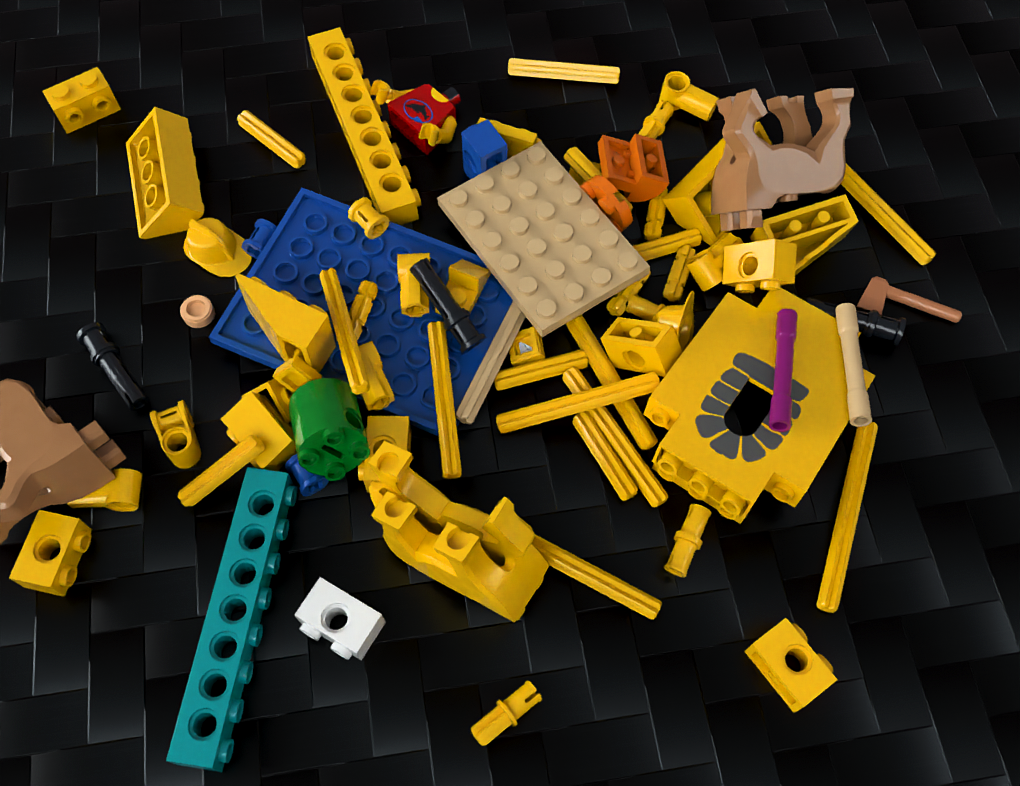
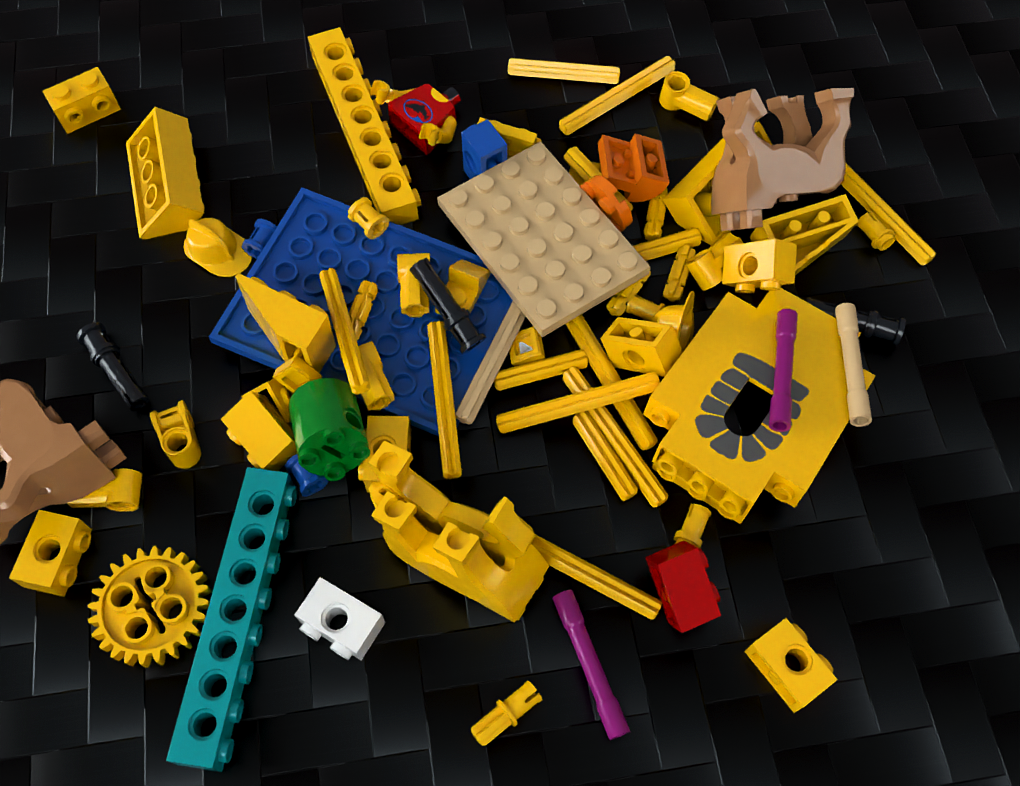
yellow axle [177,435,265,507] -> none
light nougat tile [180,295,215,328] -> none
yellow axle [237,110,306,169] -> none
yellow axle [639,101,674,139] -> none
yellow axle [816,422,878,613] -> none
nougat piece [856,276,962,323] -> none
none -> yellow gear [88,546,212,668]
none -> magenta piece [552,590,631,740]
none -> yellow axle [559,56,676,135]
none -> red brick [645,541,721,633]
none -> yellow pin [856,211,895,251]

